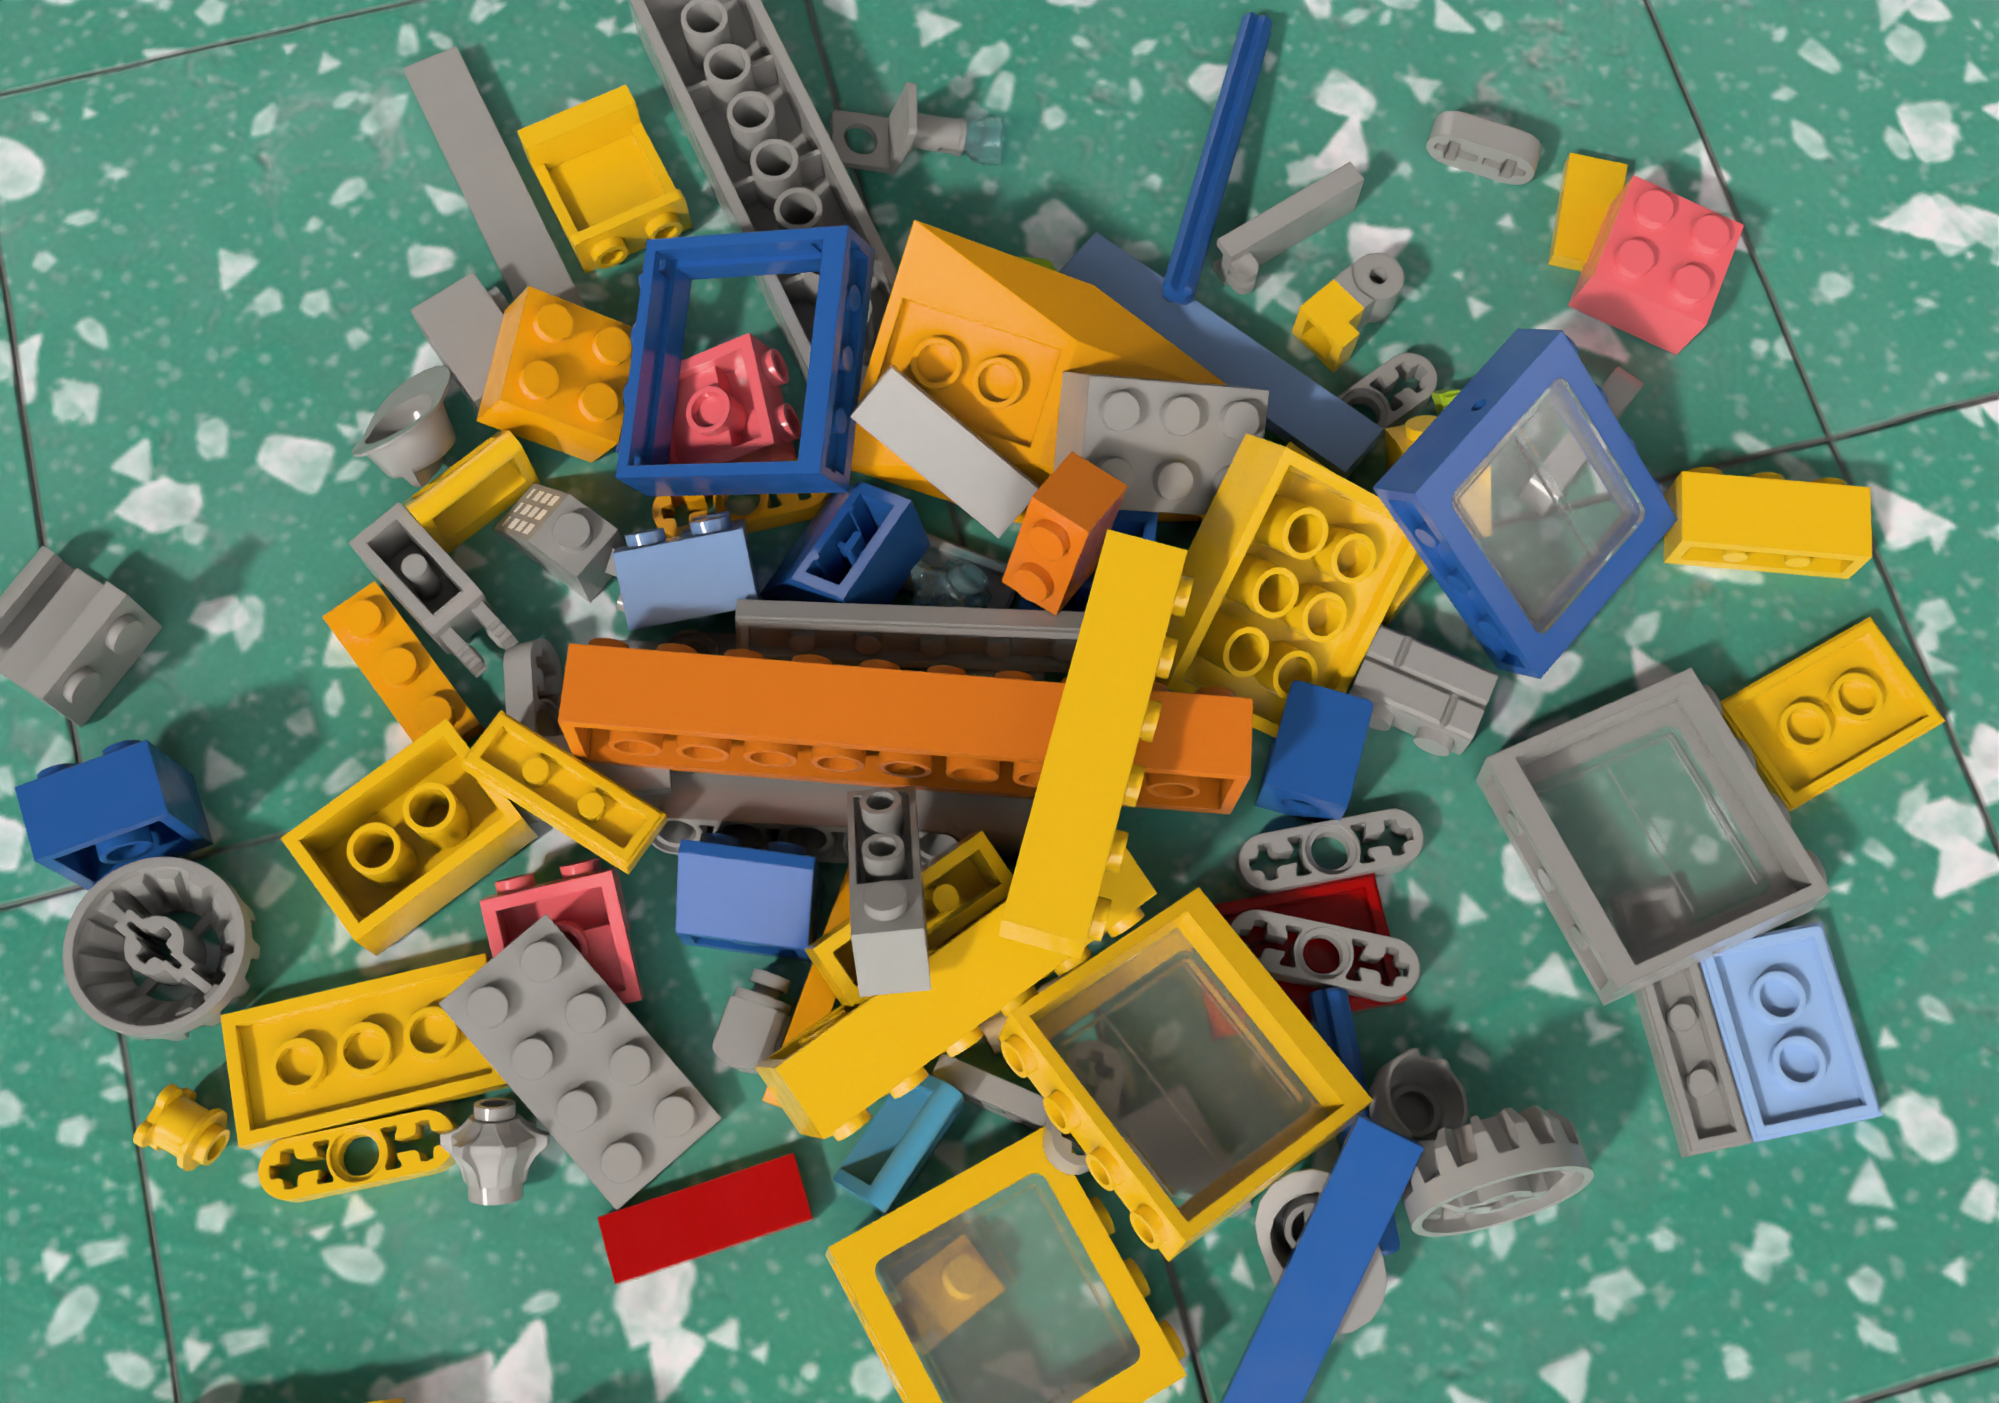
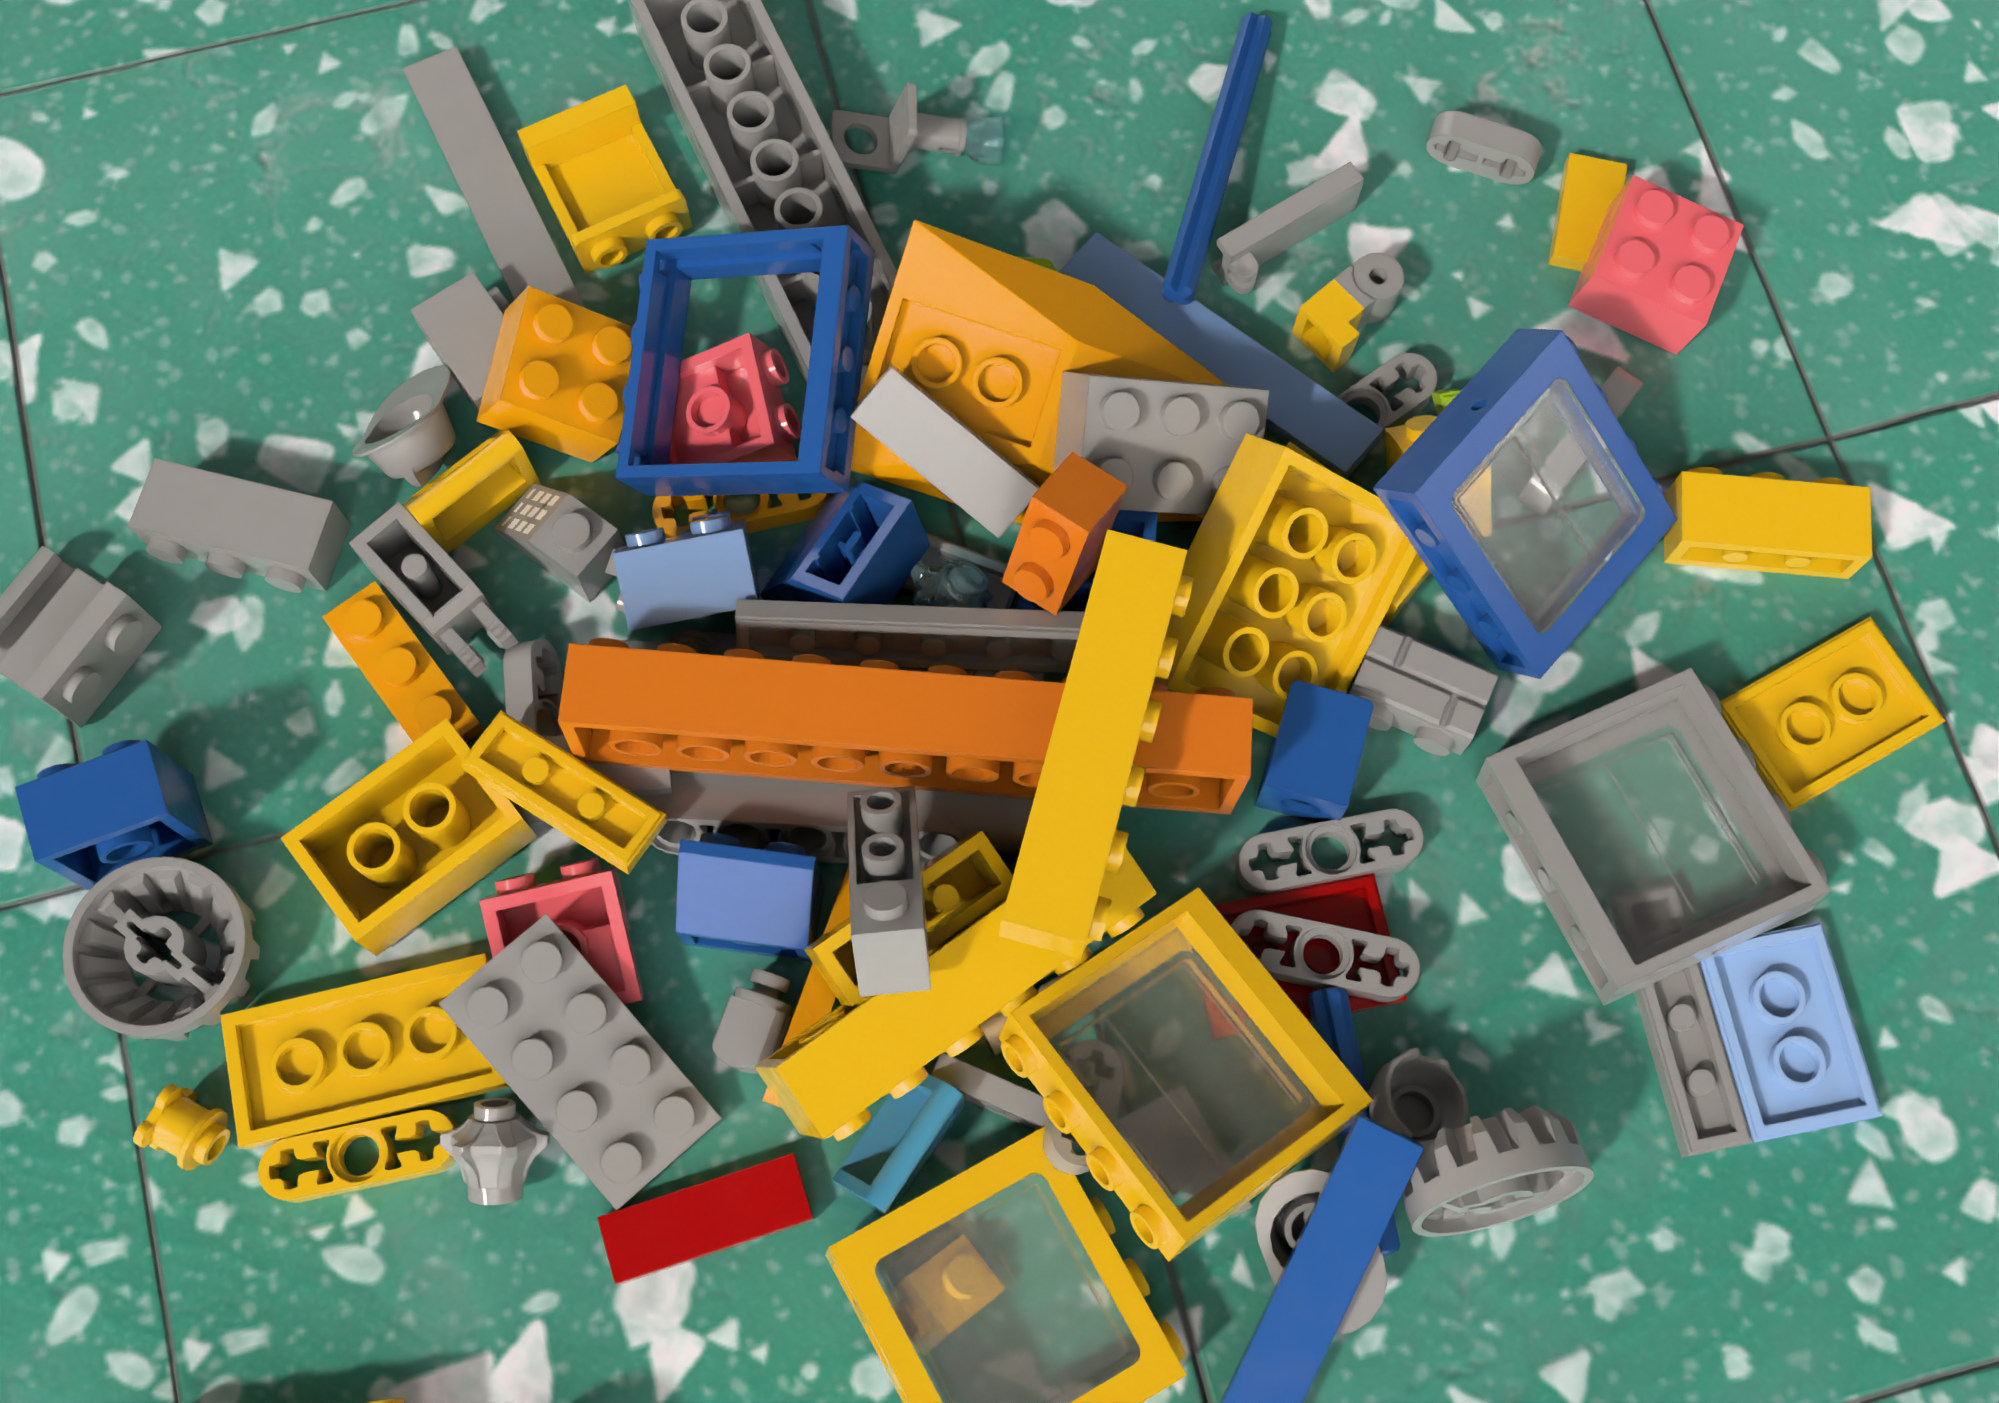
none -> light grey brick [128,458,351,593]

